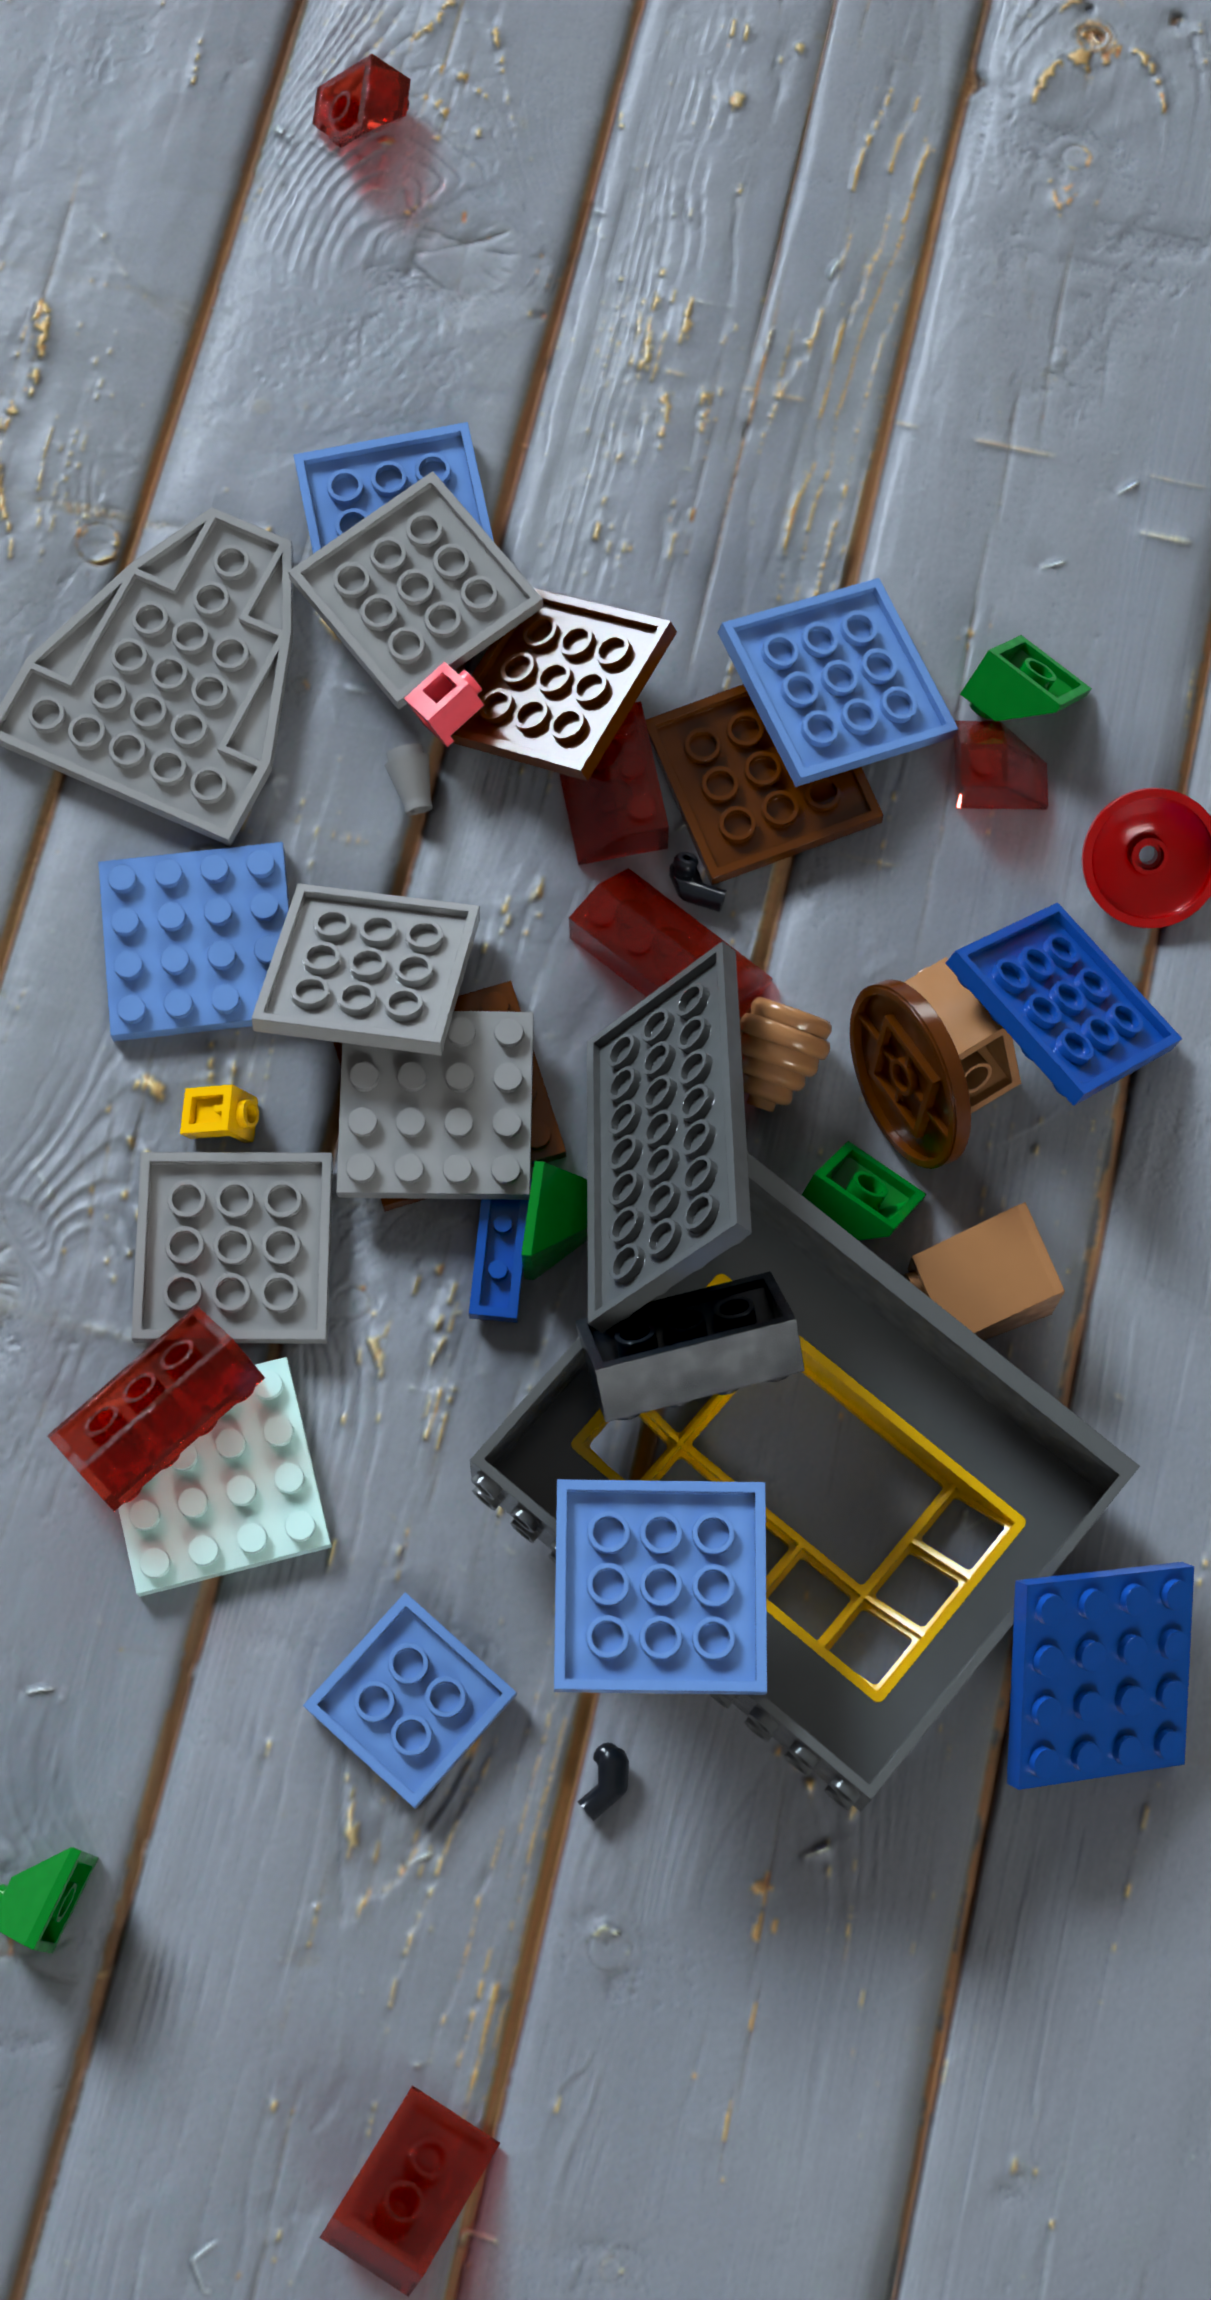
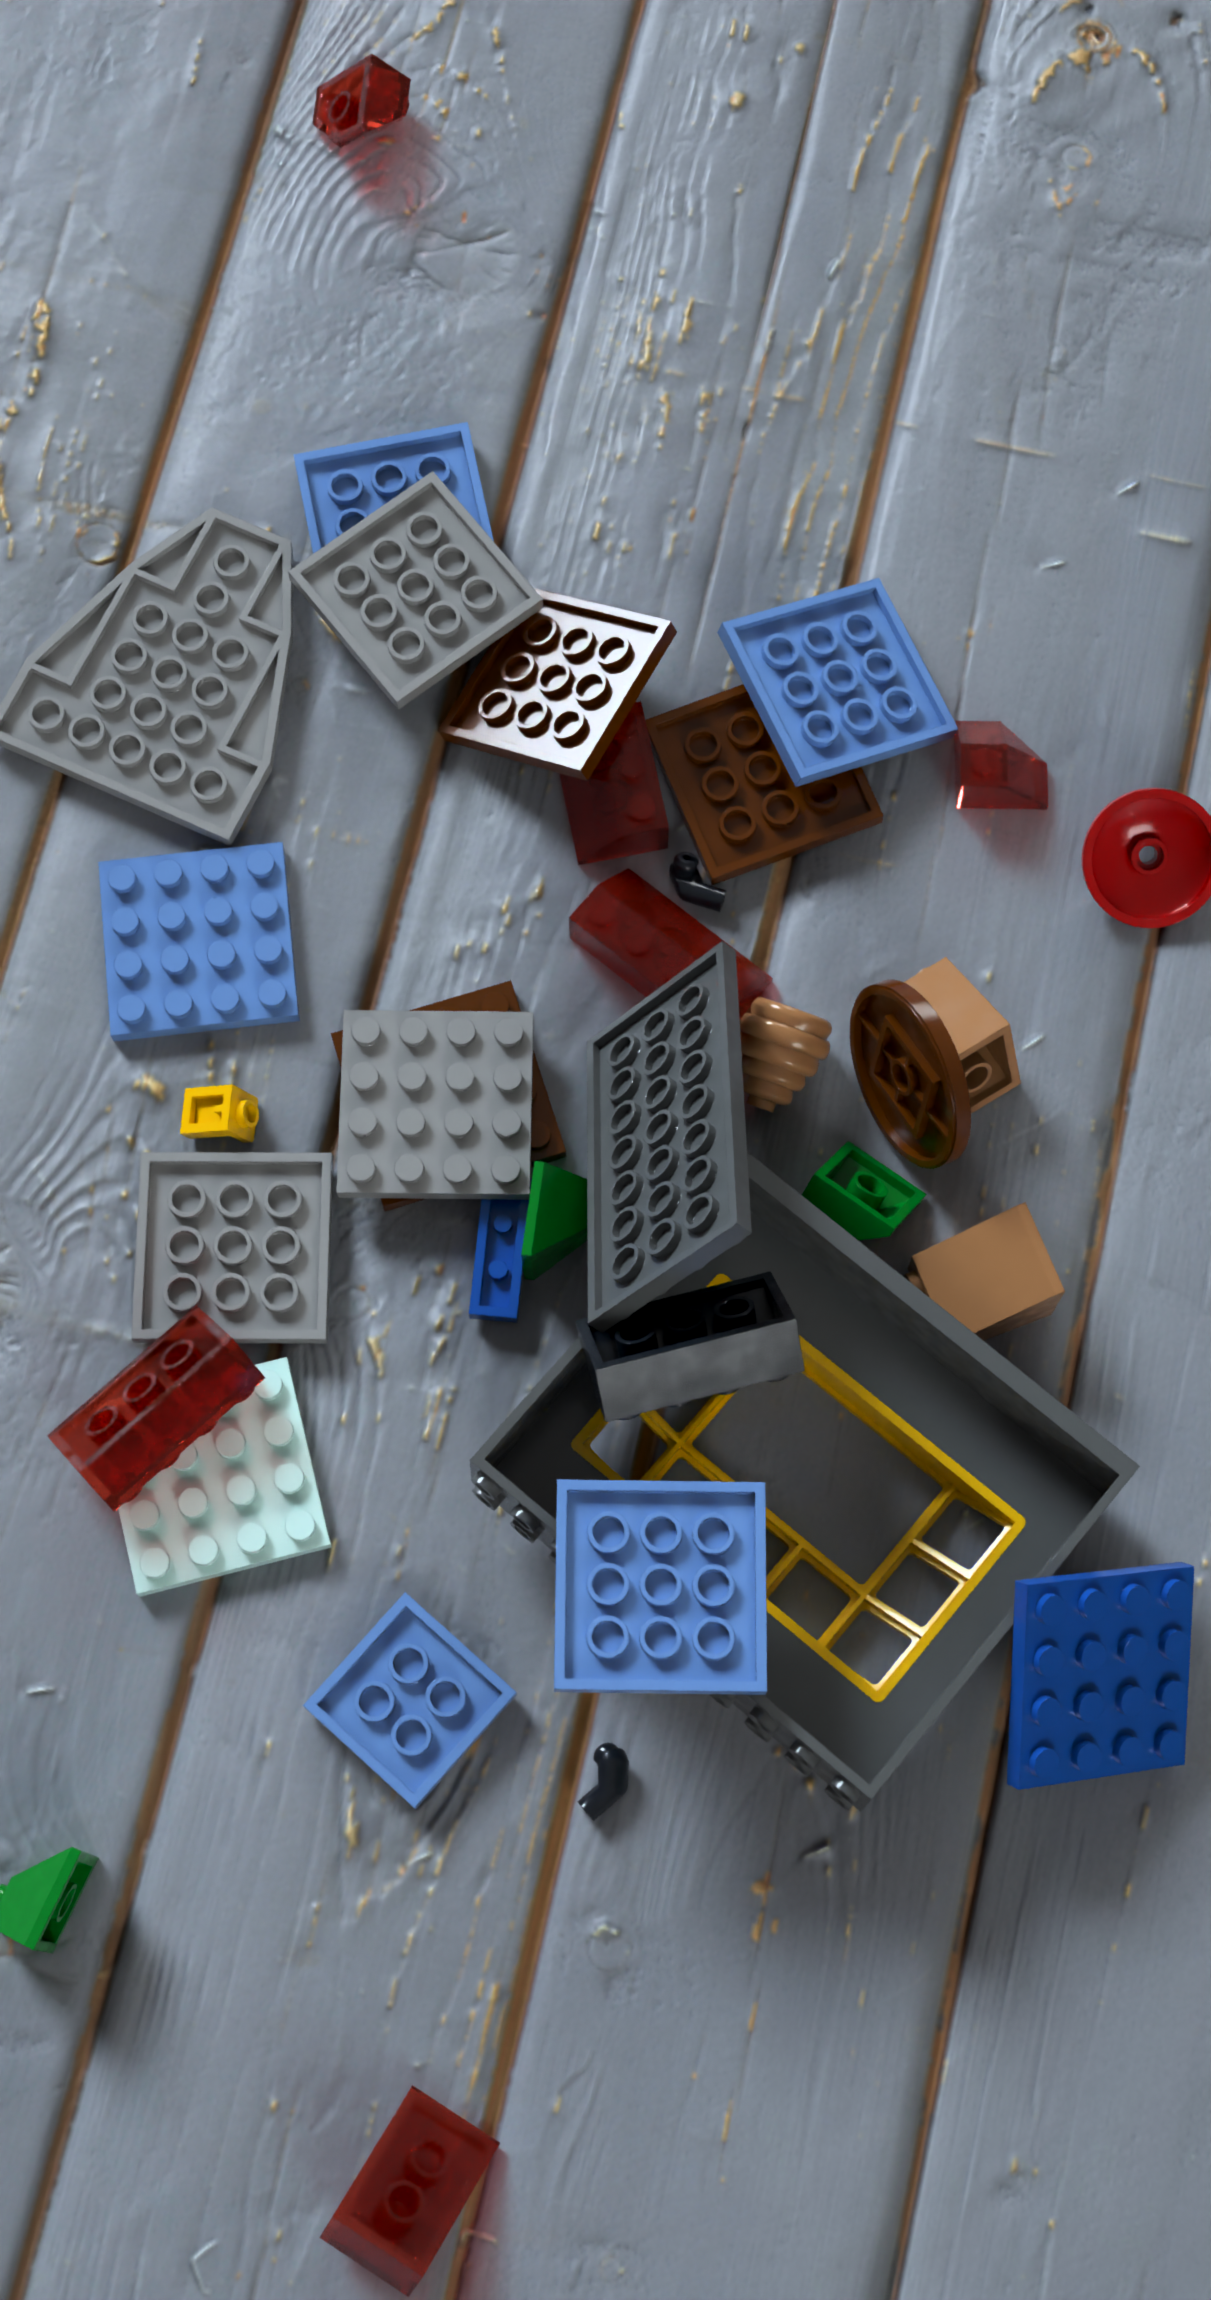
light grey plate [251,884,480,1056] -> none
light grey cone [385,743,433,815] -> none
coral brick [404,661,484,747] -> none
blue plate [945,902,1182,1106] -> none
green slope [960,635,1092,721] -> none

